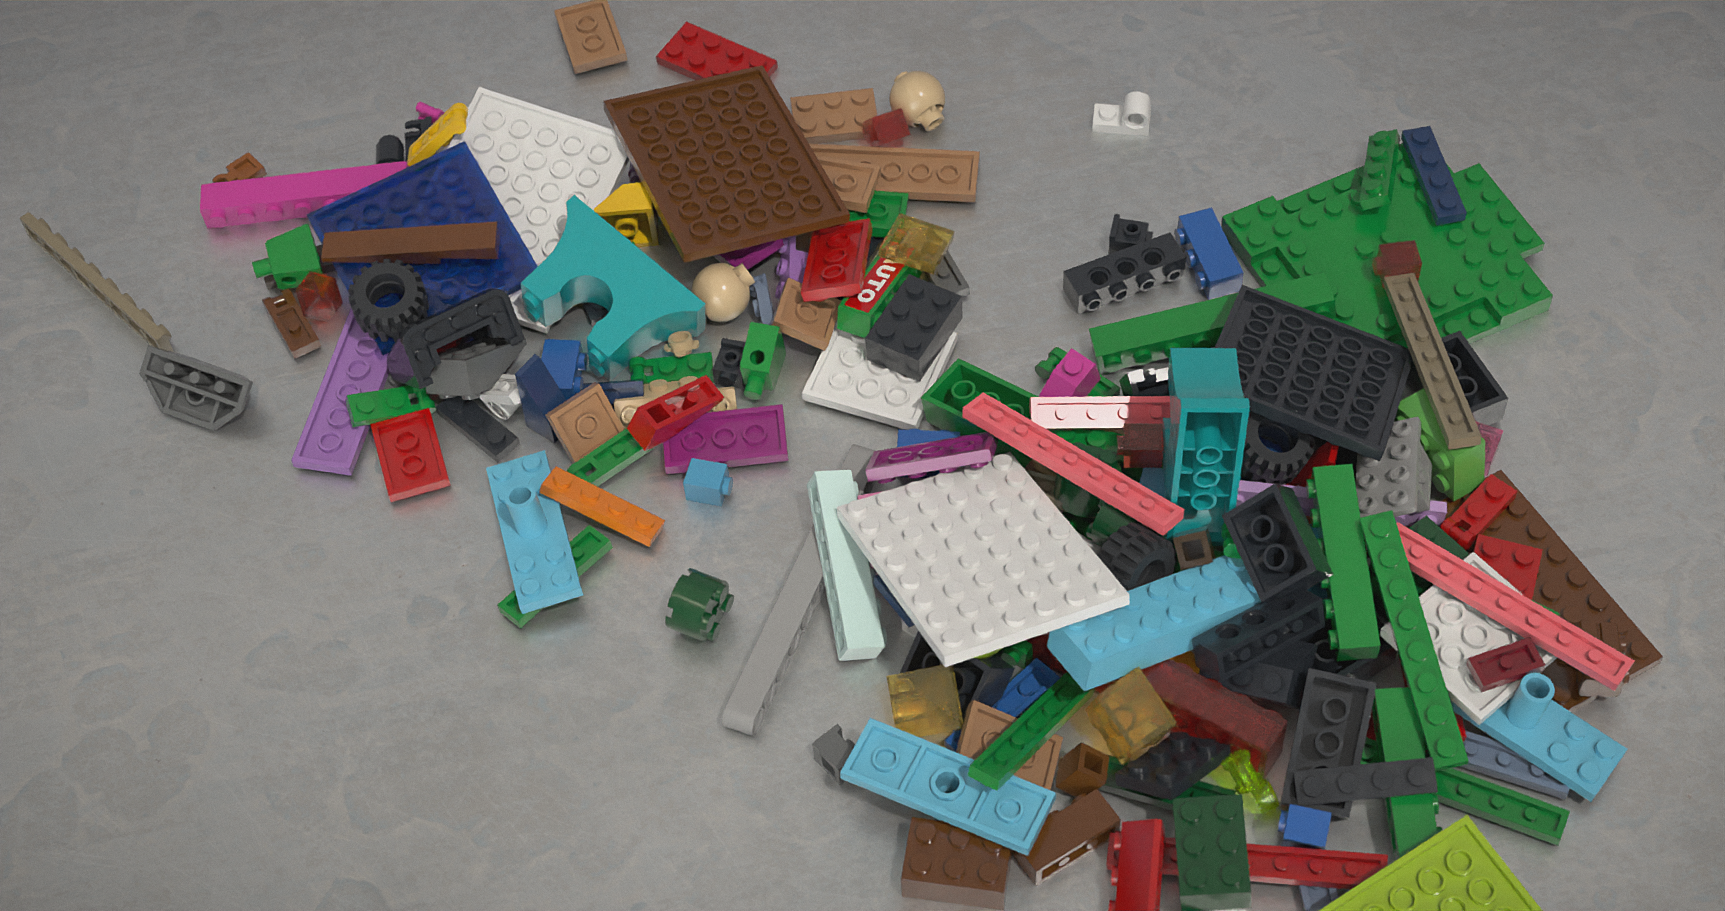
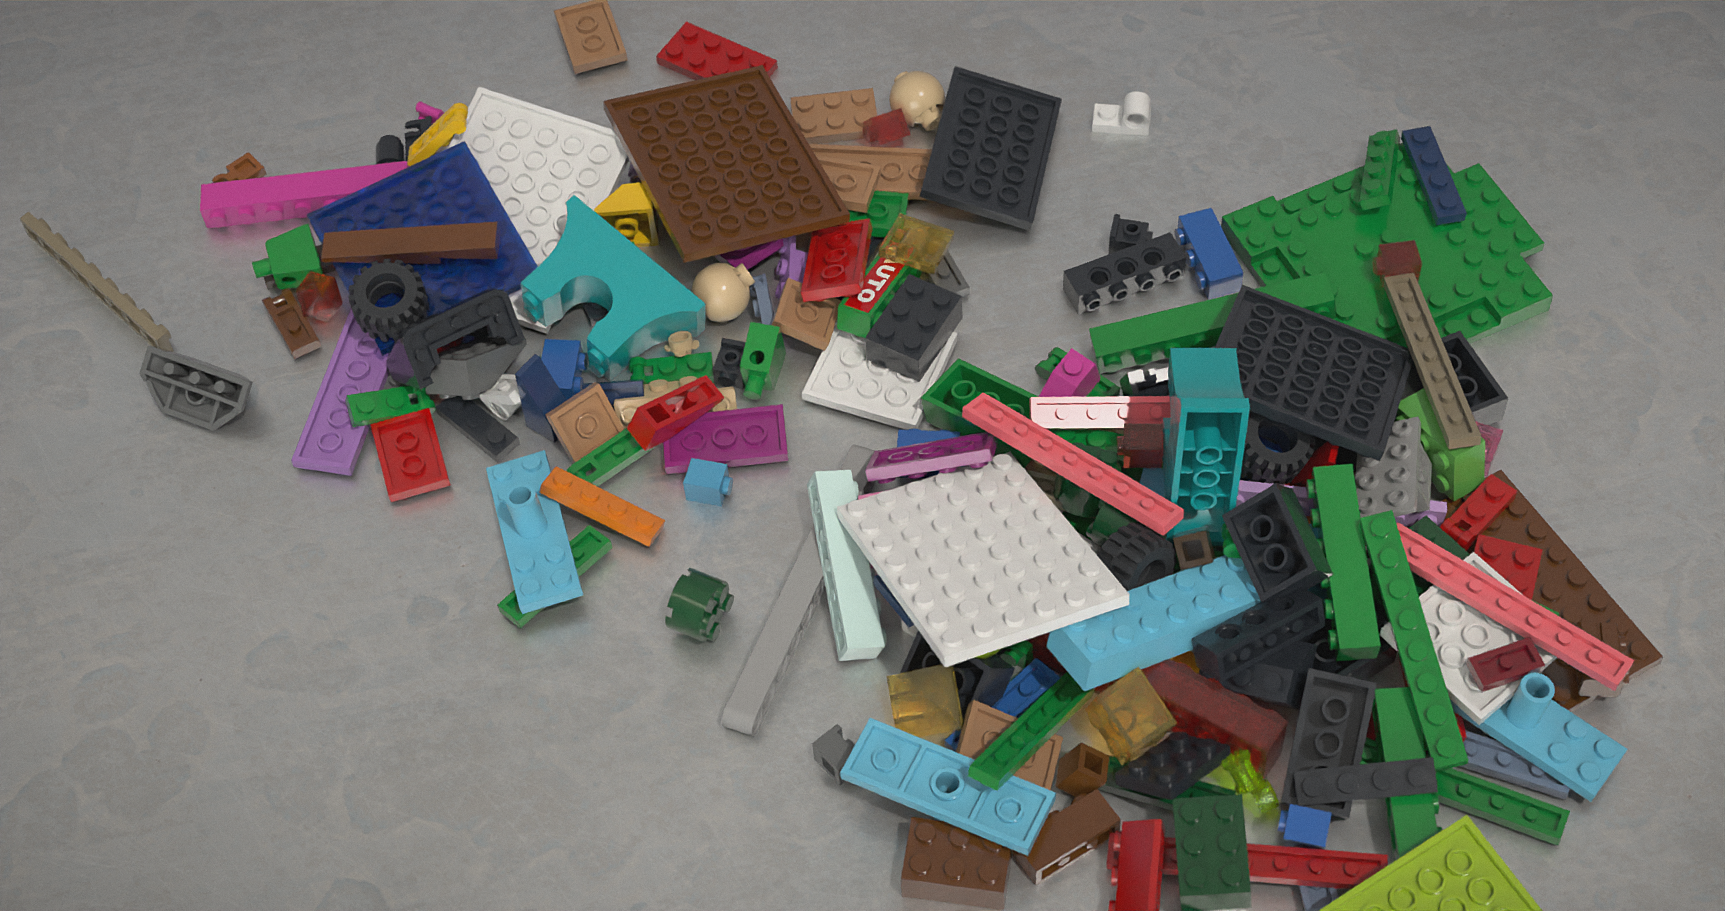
none -> black plate [919,66,1062,230]

